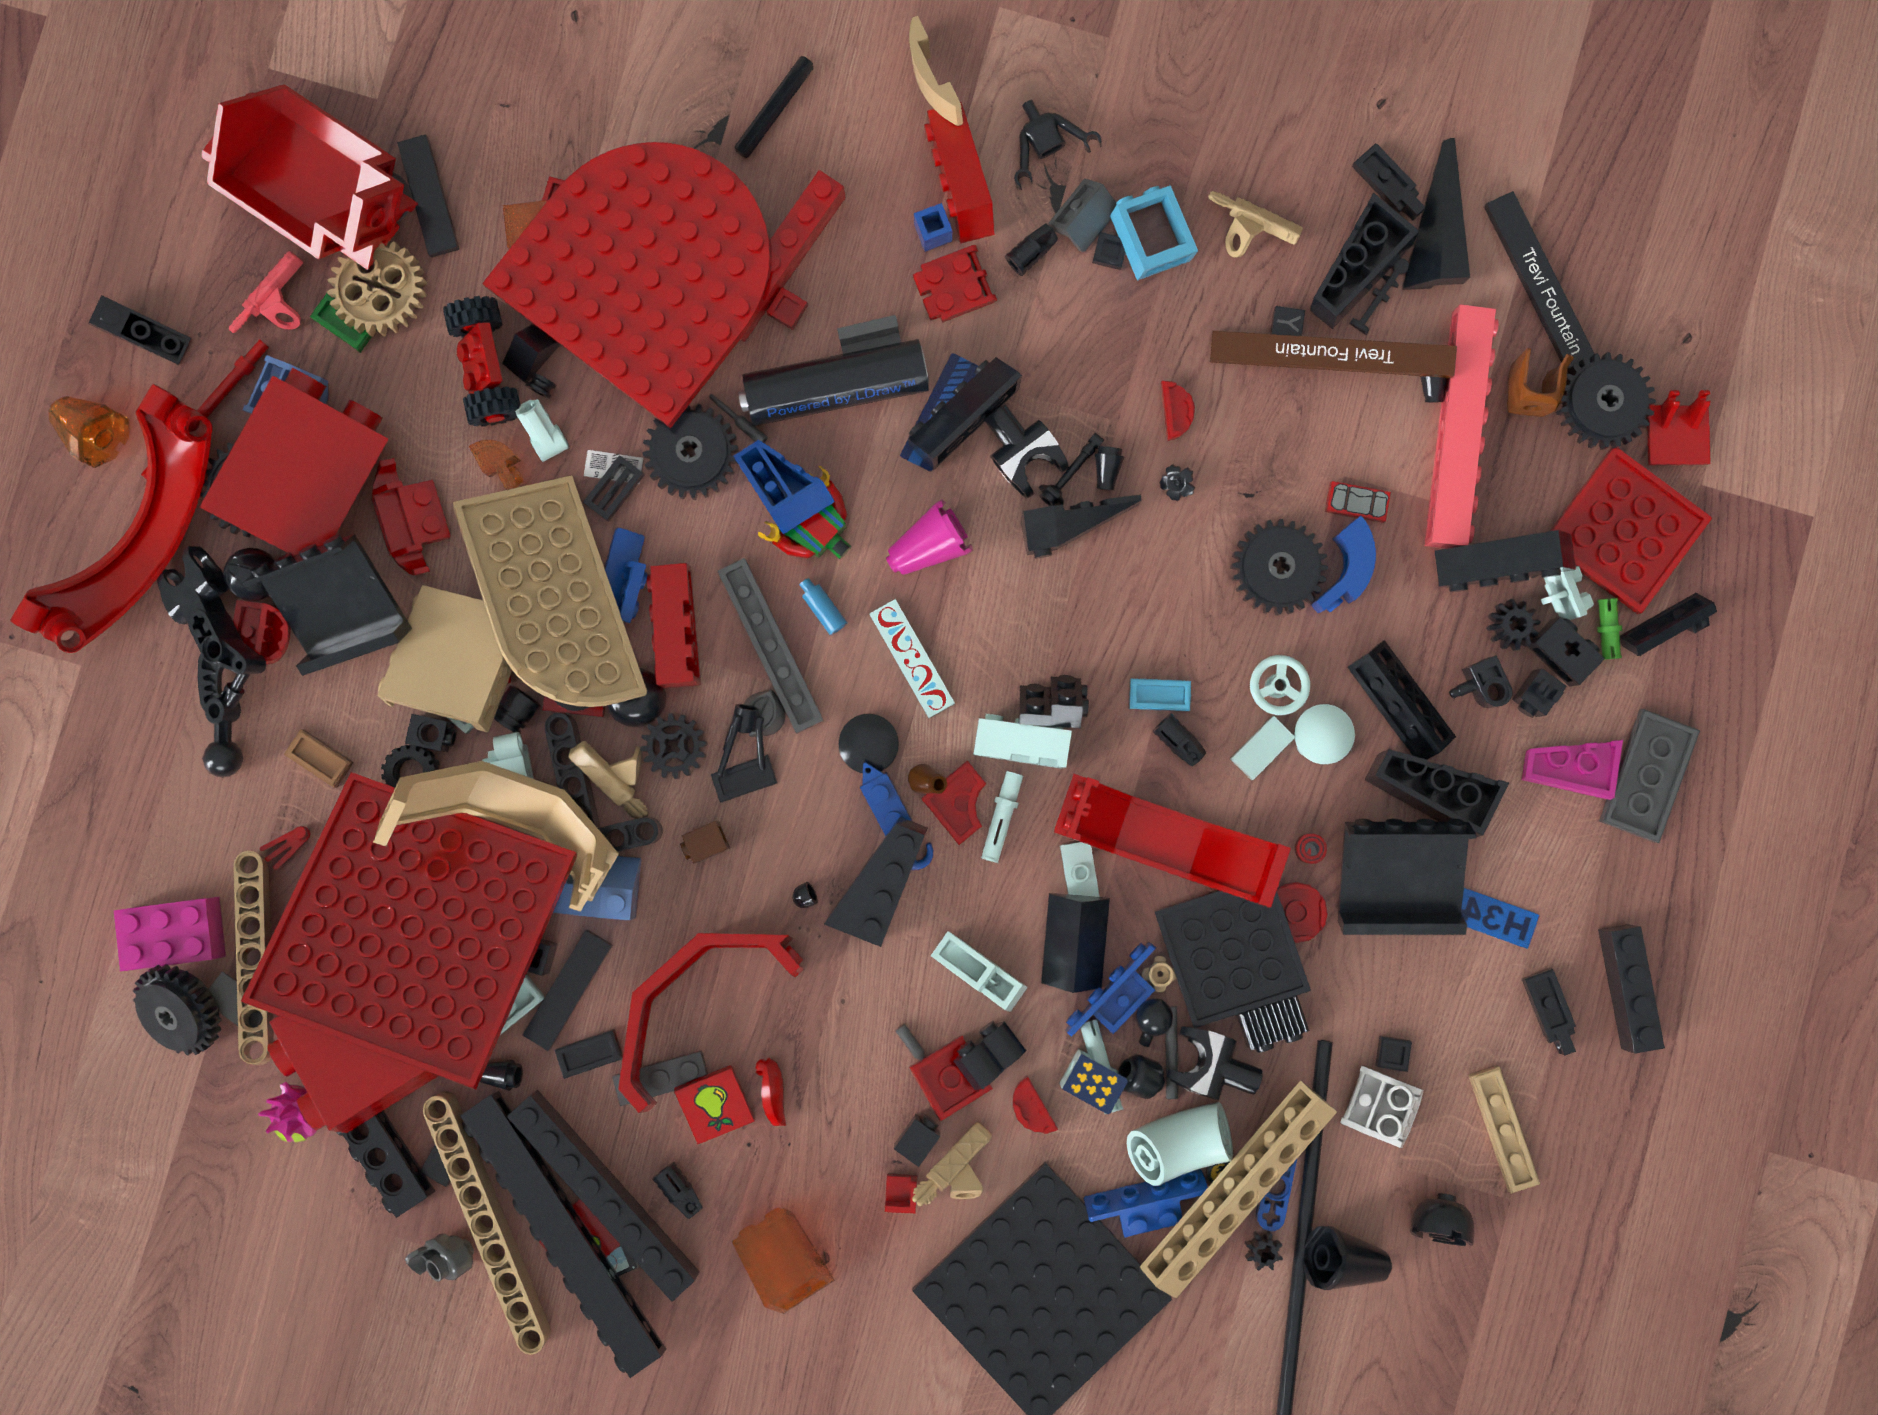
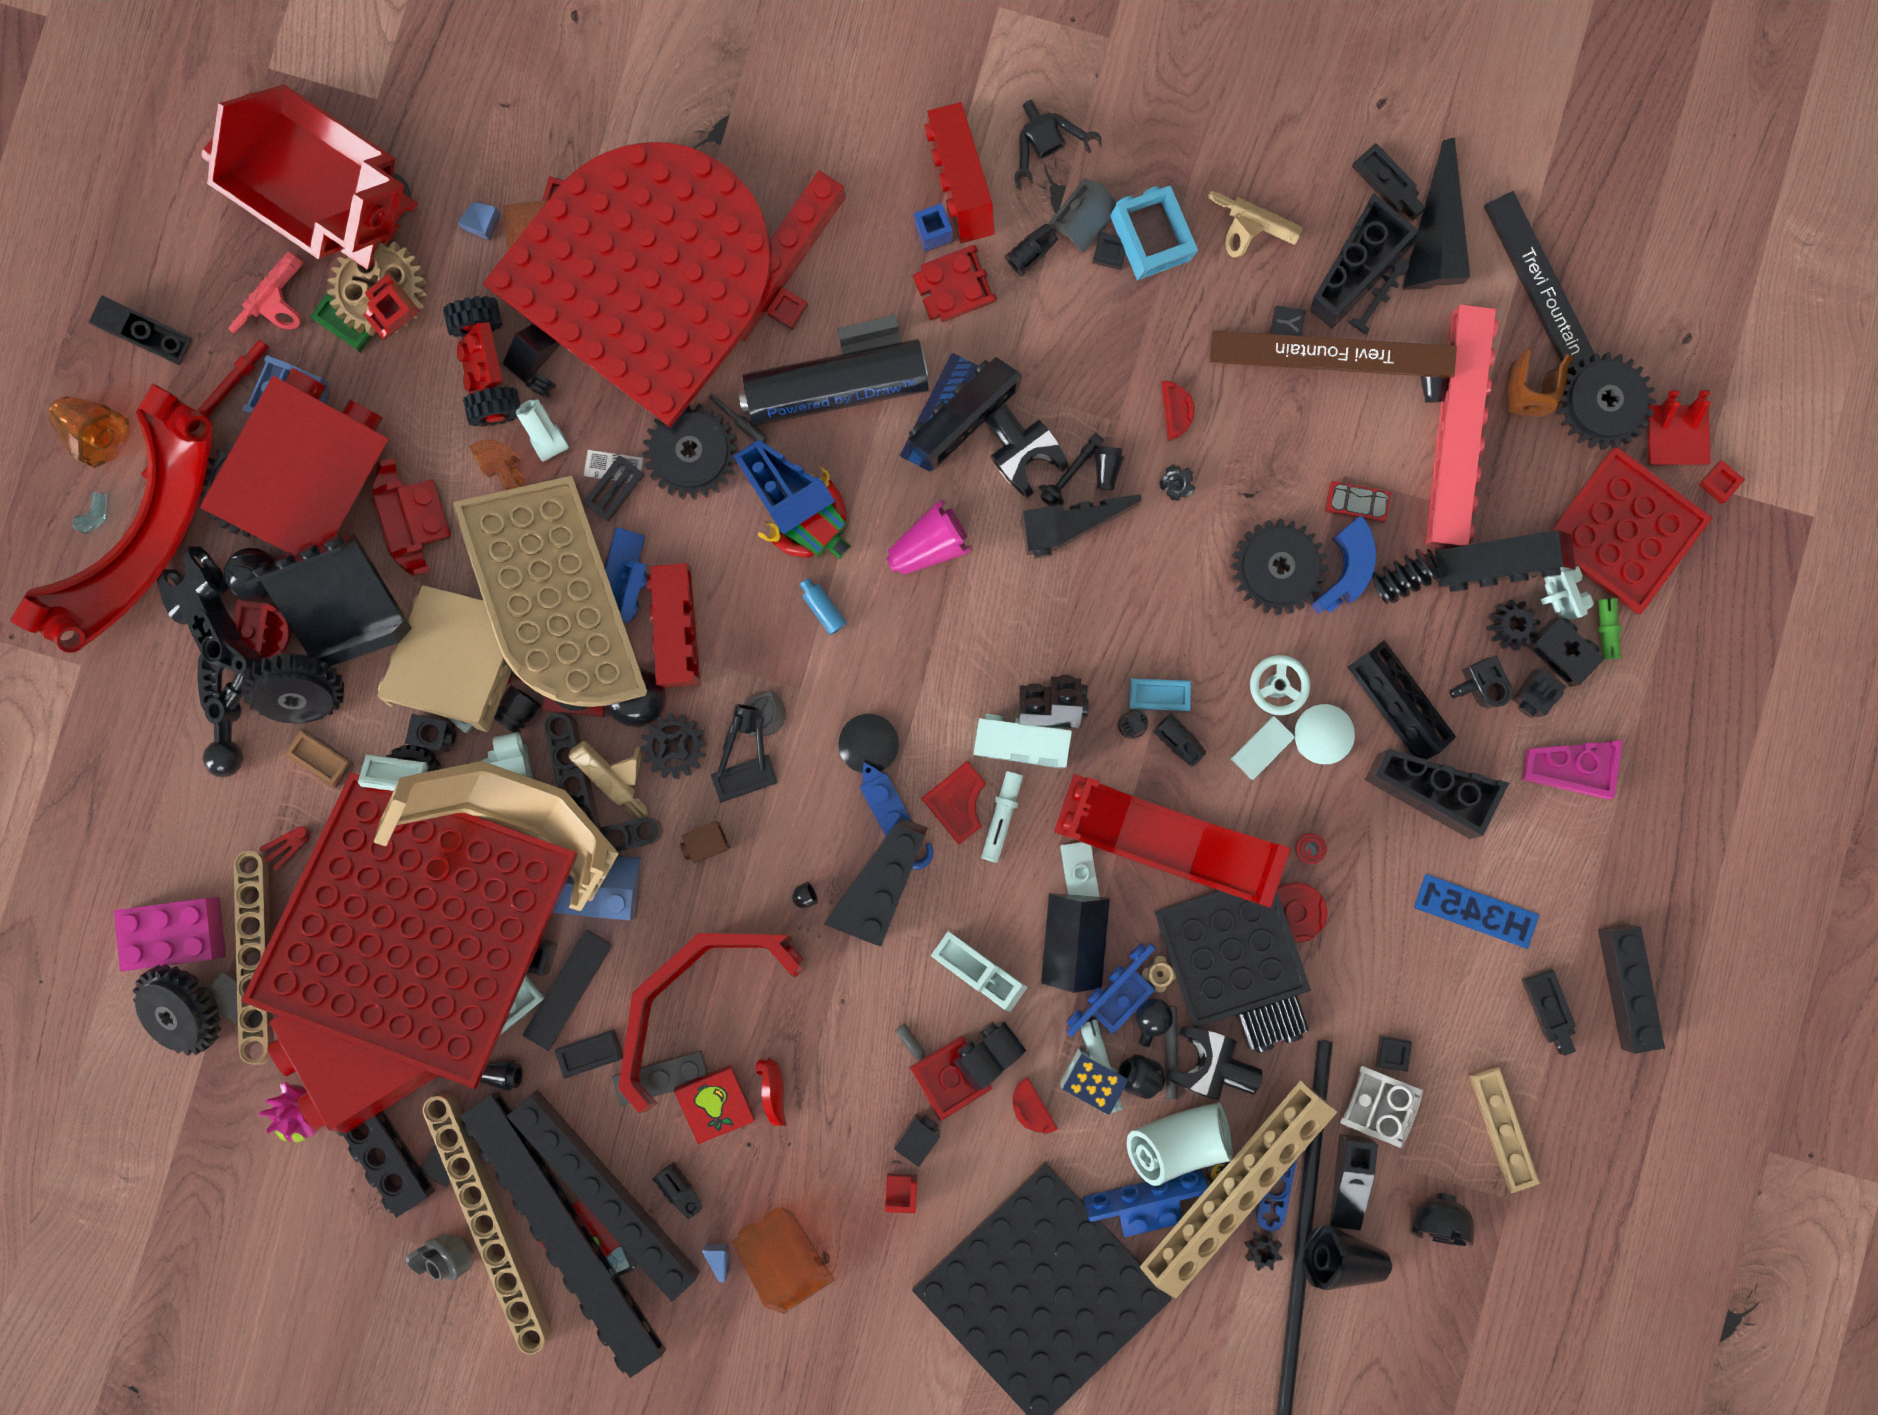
black tile [397,134,460,258] -> none
dark grey plate [718,558,824,734] -> none
black axle [735,56,814,158] -> none
light aqua tile [869,599,955,718] -> none
reddish brown cone [908,764,947,794] -> none
tan slope [909,16,963,126] -> none
tan piece [912,1122,992,1206] -> none
black panel [1337,818,1476,935] -> none
dark grey tile [1599,709,1700,843] -> none
black hinge [1620,593,1717,656] -> none
none -> clear light blue arm [72,493,107,534]
none -> black gear [241,654,344,724]
none -> light aqua tile [358,754,428,791]
none -> red brick [363,274,420,339]
none -> medium blue slope [458,202,501,241]
none -> medium blue slope [702,1244,729,1282]
none -> black hinge [1118,710,1148,739]
none -> black slope [1329,1134,1378,1231]
none -> black piece [1372,548,1443,604]
none -> red tile [1698,460,1745,504]

